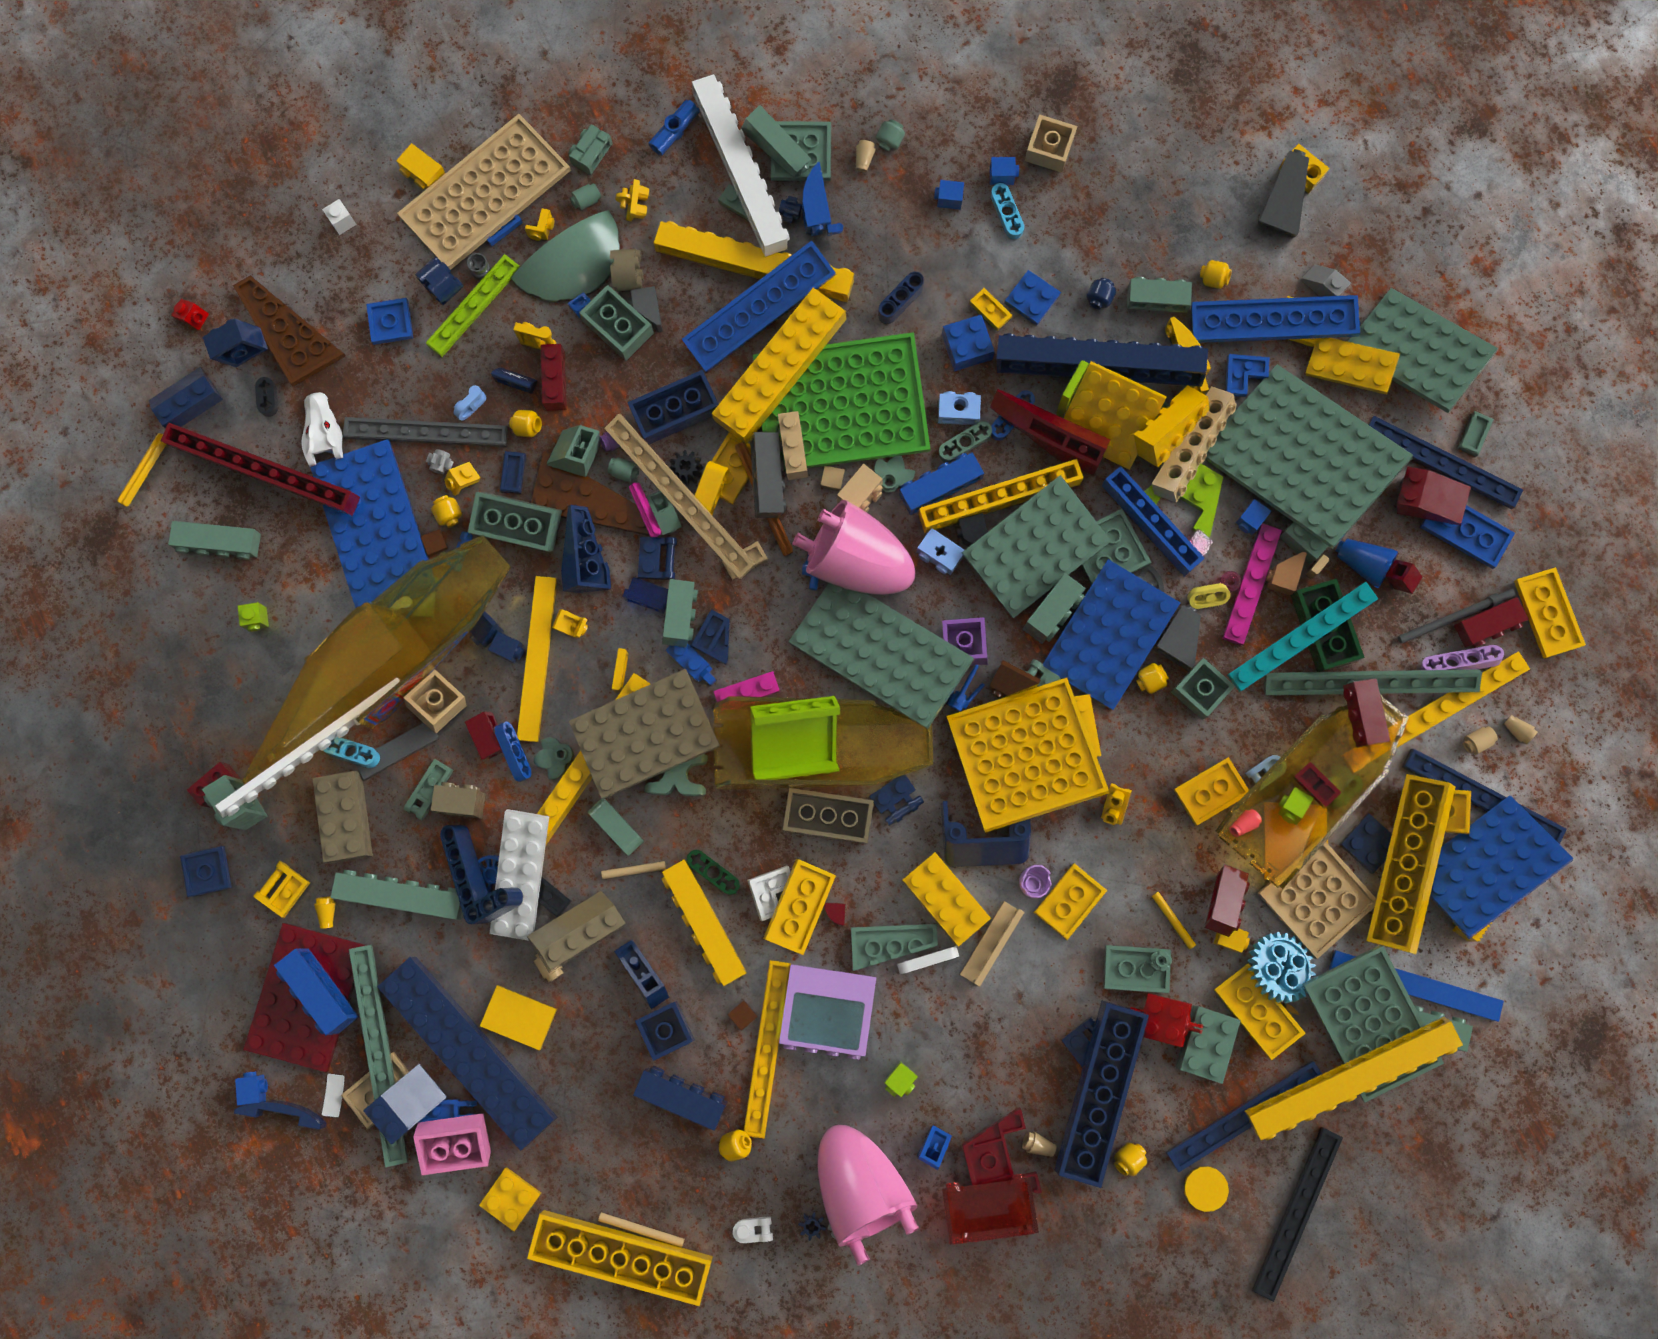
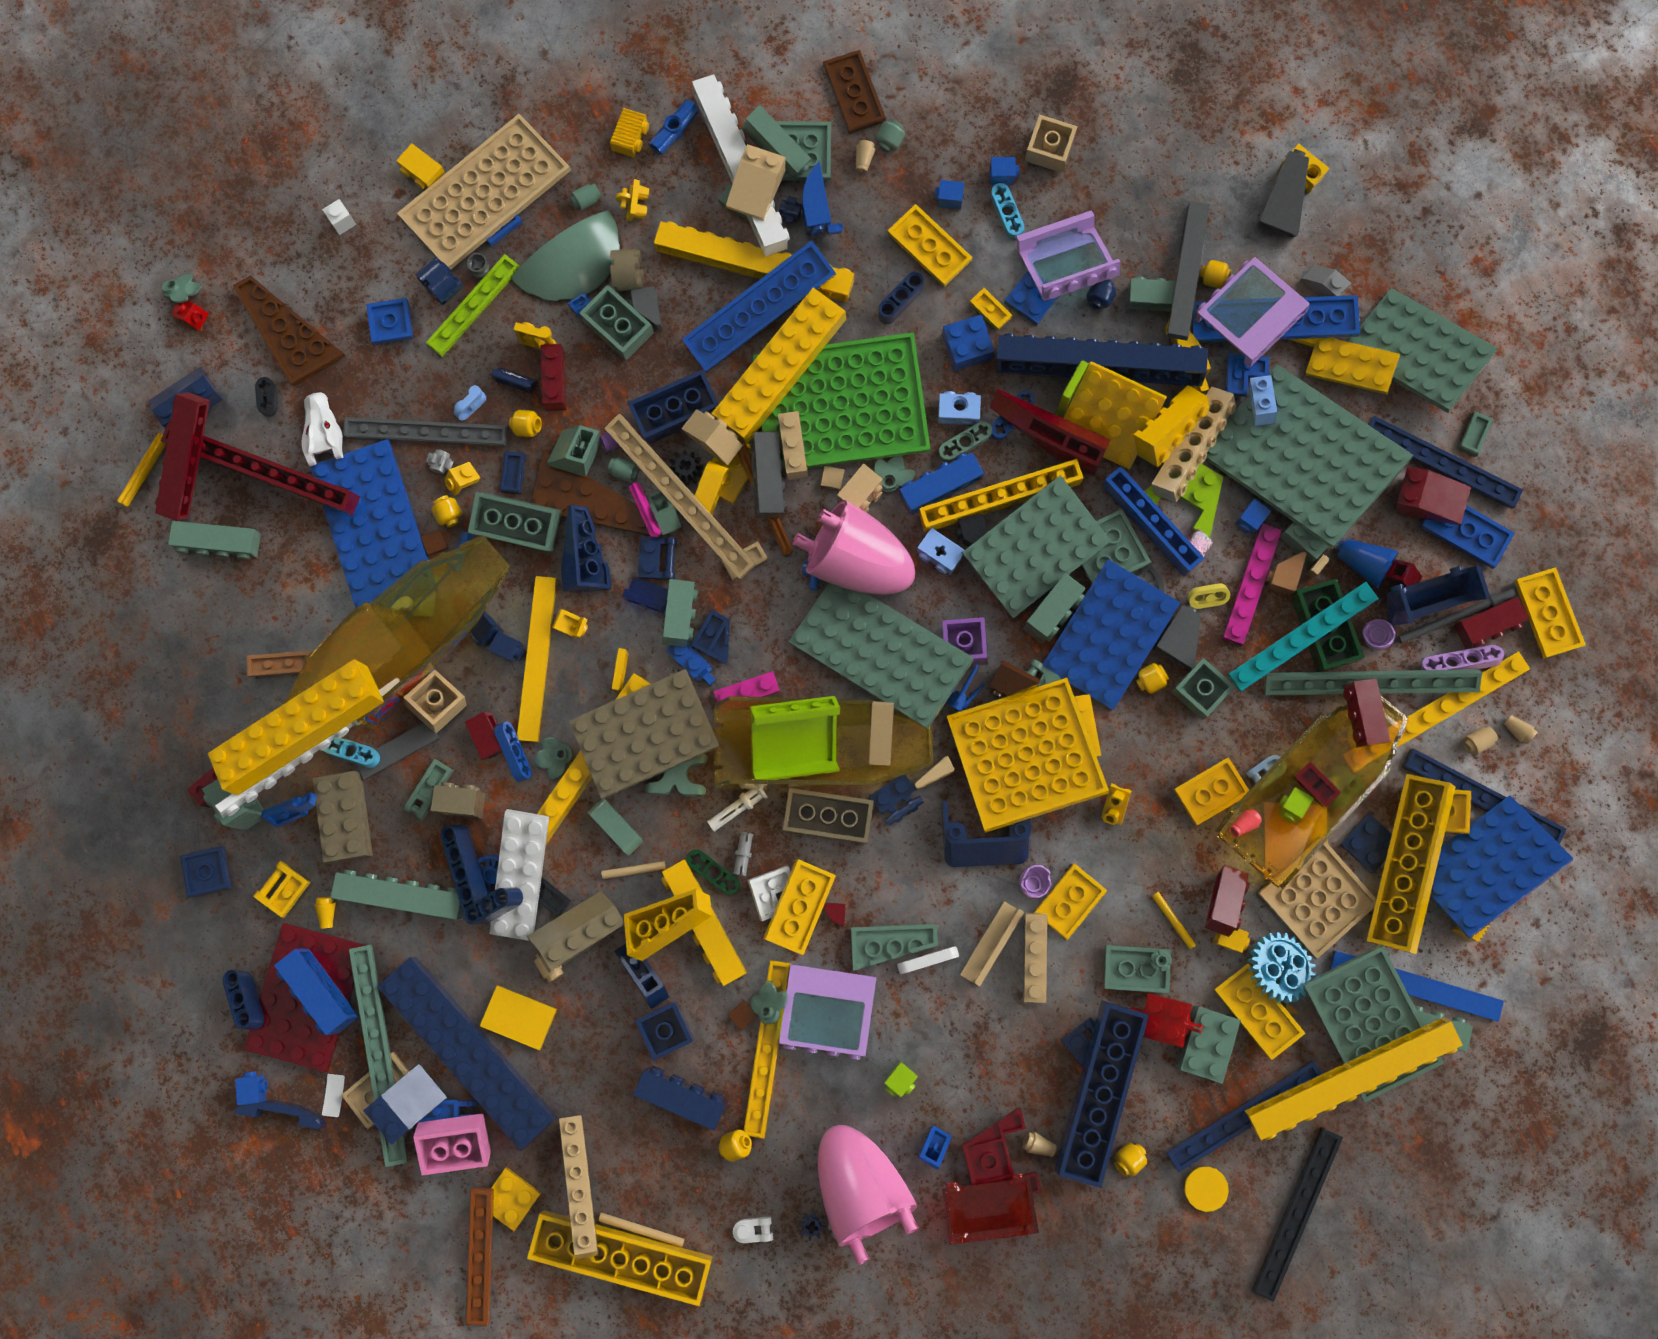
dark blue brick [202,318,268,367] -> none
lime brick [238,602,269,632] -> none
yellow bracket [525,208,554,241] -> none
sand green brick [569,124,613,175] -> none
yellow brick [902,852,991,947] -> none
clear pink plate [1220,571,1242,592] -> none
none -> dark red brick [155,392,210,521]
none -> sand green plate [162,273,202,303]
none -> yellow brick [208,659,384,796]
none -> dark blue beam [223,970,264,1030]
none -> medium nougat plate [247,651,313,677]
none -> blue hinge [261,792,317,827]
none -> dark orange tile [466,1187,494,1326]
none -> tan brick [559,1115,598,1259]
none -> yellow brick [610,108,649,158]
none -> yellow wedge [624,889,712,961]
none -> tan brick [682,409,743,465]
none -> white pin [707,782,768,832]
none -> tan slope [726,144,786,221]
none -> light grey pin [733,832,754,877]
none -> sand green plate [751,981,787,1024]
none -> reddish brown tile [823,50,886,134]
none -> tan tile [869,701,894,766]
none -> yellow plate [887,204,973,287]
none -> tan slope [914,756,955,790]
none -> panel [1016,210,1120,301]
none -> tan brick [1023,913,1047,1003]
none -> dark grey tile [1167,201,1210,341]
none -> panel [1195,257,1310,368]
none -> light blue brick [1249,375,1277,426]
none -> lavender hair [1362,619,1395,650]
none -> dark blue windscreen [1387,565,1491,626]

